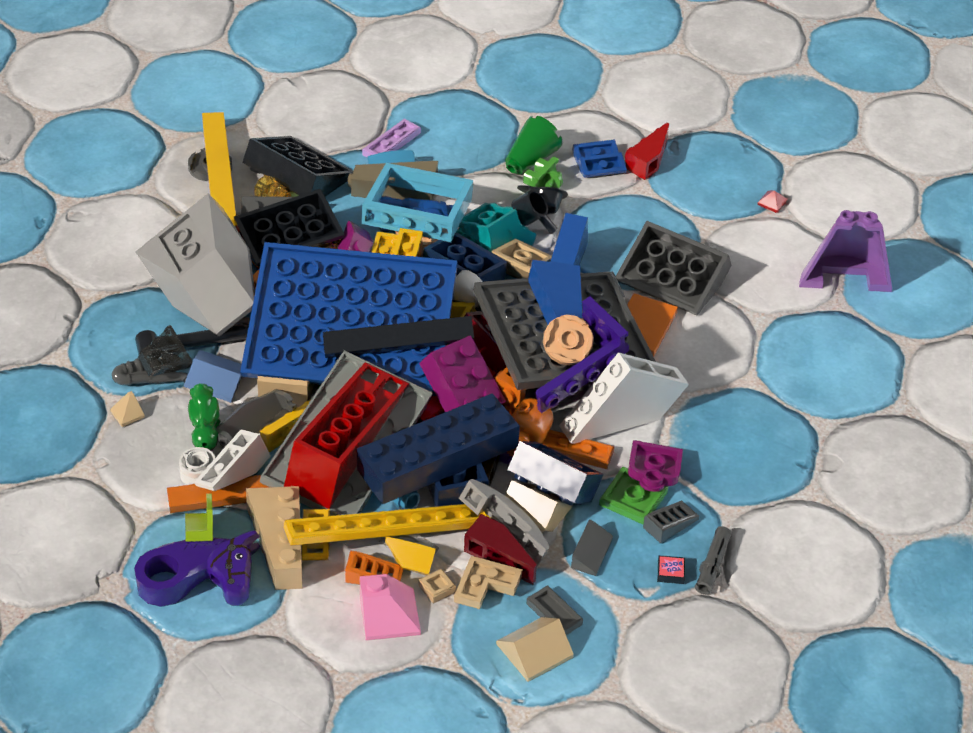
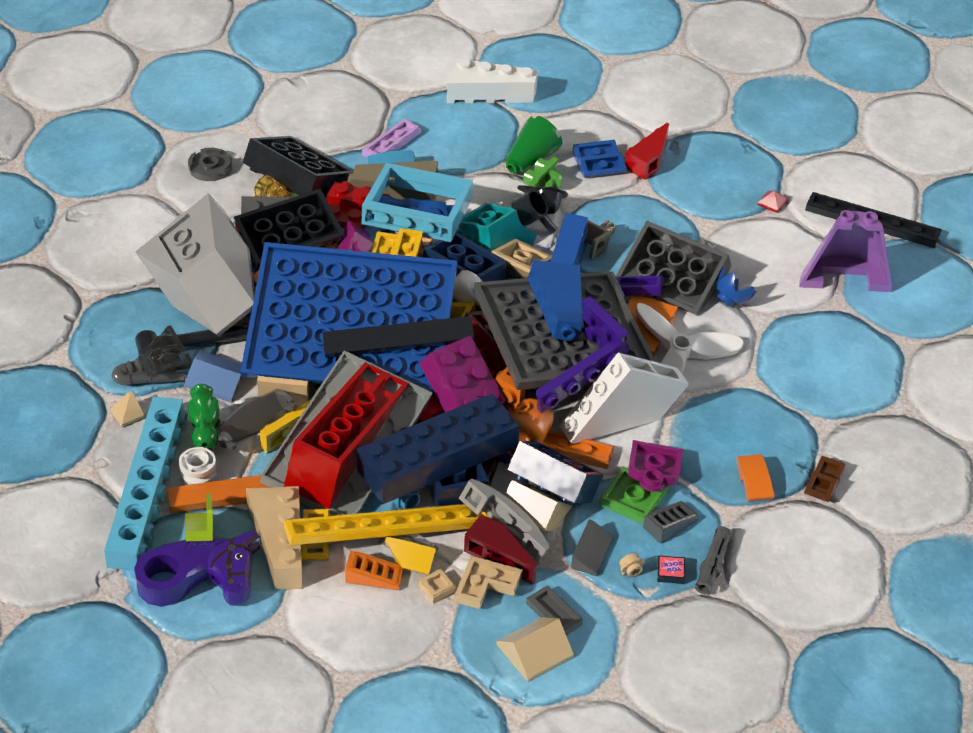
white slope [194,429,271,491] -> none
yellow tile [202,112,236,226] -> none
bright pink slope [360,574,421,640] -> none
light nougat tile [543,315,594,365] -> none
none -> medium azure brick [104,396,188,571]
none -> red plate [327,181,372,229]
none -> white wedge [447,58,538,104]
none -> dark tan bracket [588,220,616,260]
none -> dark purple tile [617,276,664,296]
none -> tan plate [619,553,645,577]
none -> white piece [636,303,744,374]
none -> blue piece [717,267,757,307]
none -> orange slope [736,454,775,502]
none -> reddish brown slope [804,456,846,502]
none -> black tile [805,192,942,248]

